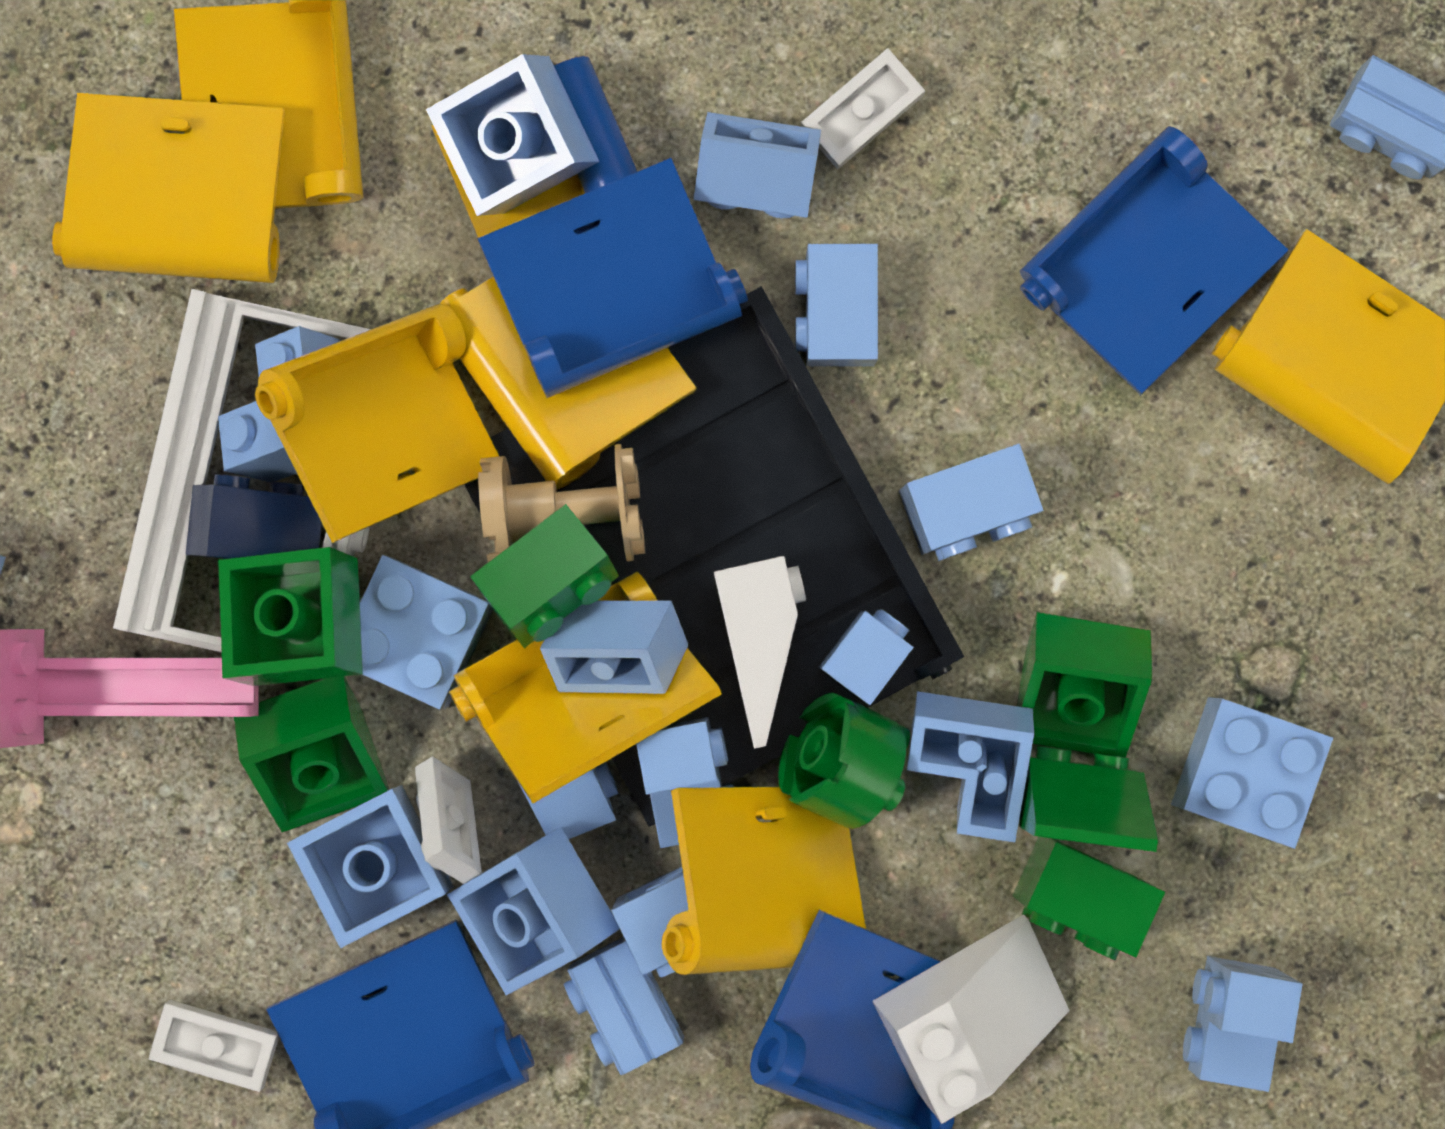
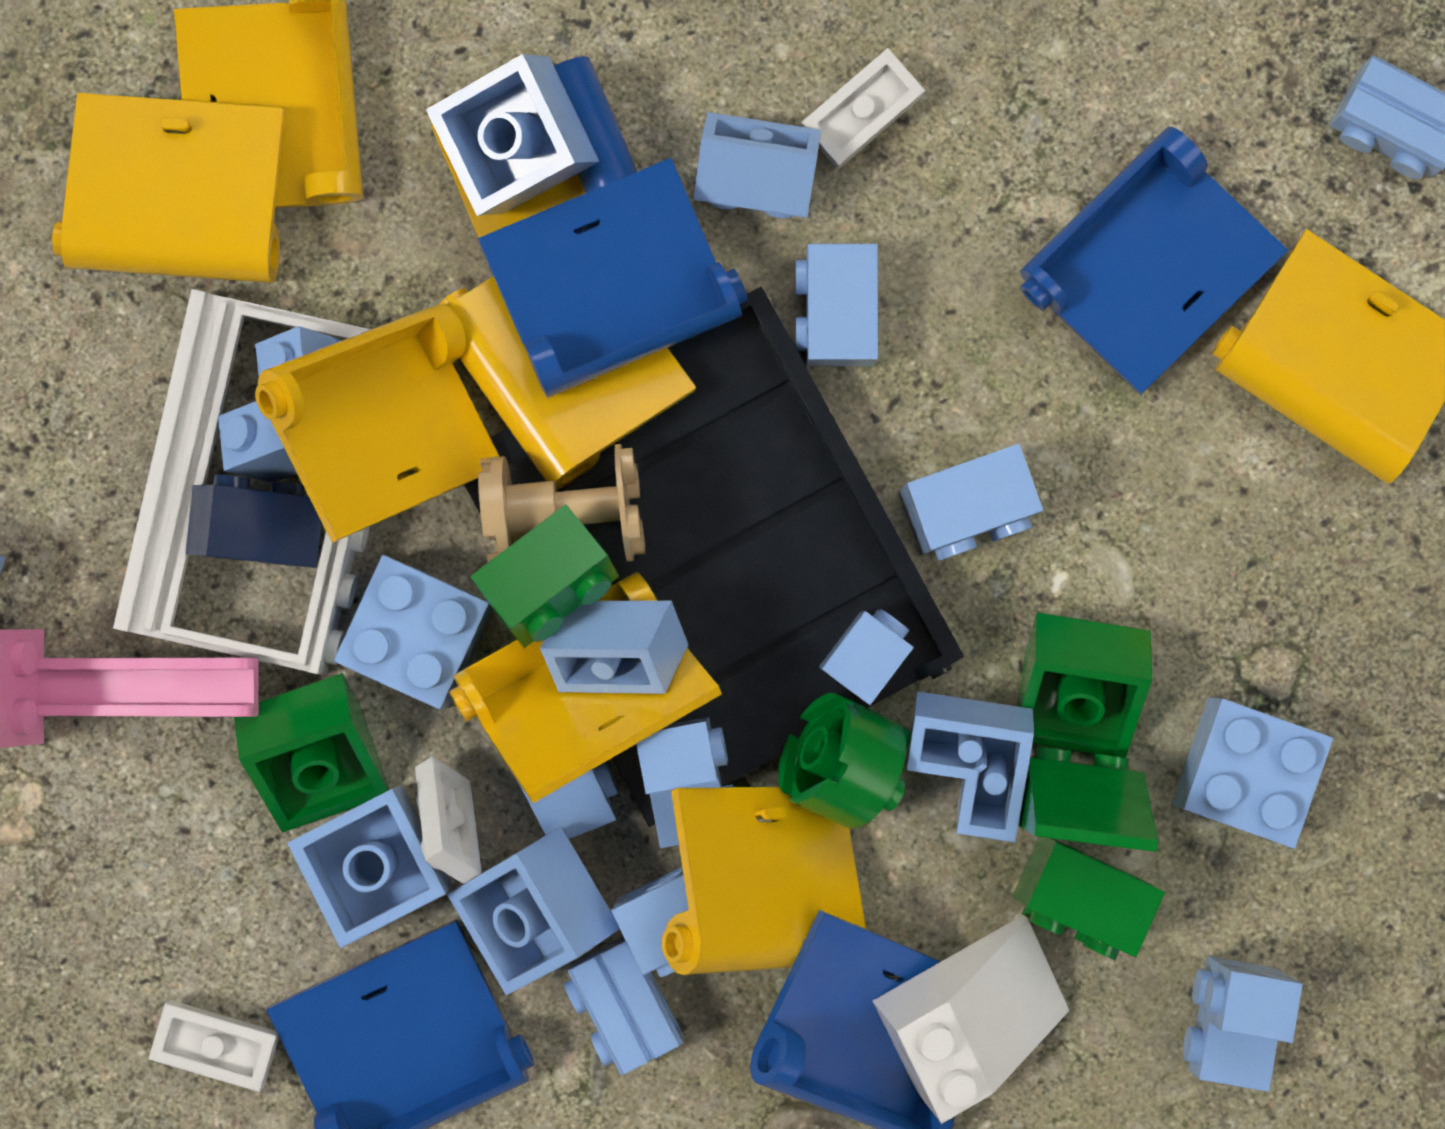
green brick [218,547,363,686] -> none
white slope [714,556,806,749] -> none

